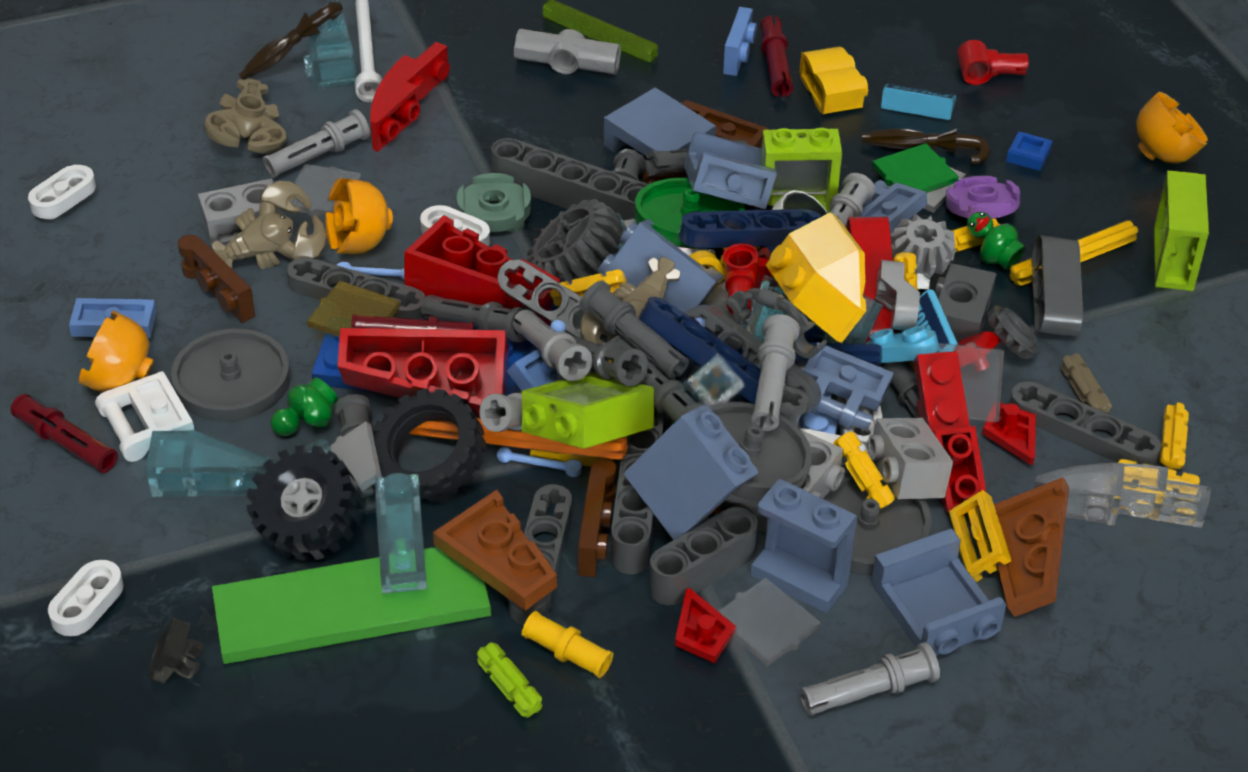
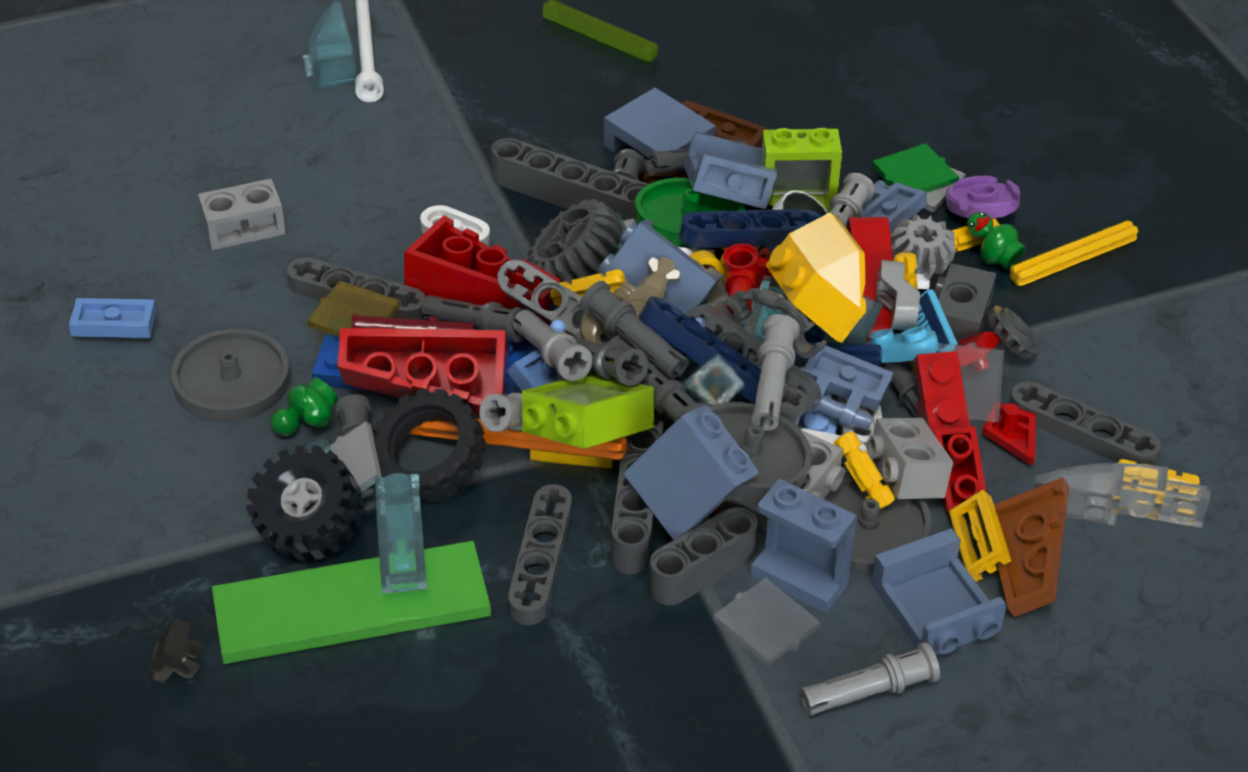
dark red pin [10,393,118,473] -> none
white plate [28,165,96,219] -> none
white plate [48,560,123,636] -> none
light orange cylinder [78,310,154,393] -> none
white plate [95,371,195,462] -> none
clear light blue slope [146,430,276,497] -> none
reddish brown plate [178,235,255,323] -> none
dark tan animal [204,78,287,154] -> none
dark tan animal [211,181,326,270] -> none
dark brown piece [239,2,343,80] -> none
light grey pin [263,109,370,178] -> none
clear piece [291,164,363,216] -> none
light orange cylinder [325,178,393,254] -> none
light blue hinge [337,262,404,280] -> none
red slope [370,42,450,152] -> none
dark orange wing [433,490,557,610] -> none
sand green plate [456,173,531,232] -> none
lime axle [477,642,542,718] -> none
light blue hinge [496,447,582,477] -> none
light grey piece [514,29,621,75] -> none
yellow pin [522,611,614,678] -> none
reddish brown plate [578,459,616,577] -> none
red piece [675,588,736,663] -> none
medium blue plate [723,7,757,76] -> none
dark red pin [760,15,794,97] -> none
yellow brick [799,46,868,114] -> none
dark brown piece [862,128,991,165] -> none
medium azure slope [881,84,956,120] -> none
red pin [957,40,1029,85] -> none
blue tile [1006,131,1053,171] -> none
dark grey beam [1032,235,1083,337] -> none
dark tan axle [1061,353,1112,415] -> none
light orange cylinder [1136,91,1208,164] -> none
lime window [1153,170,1209,291] -> none
yellow axle [1160,402,1189,470] -> none

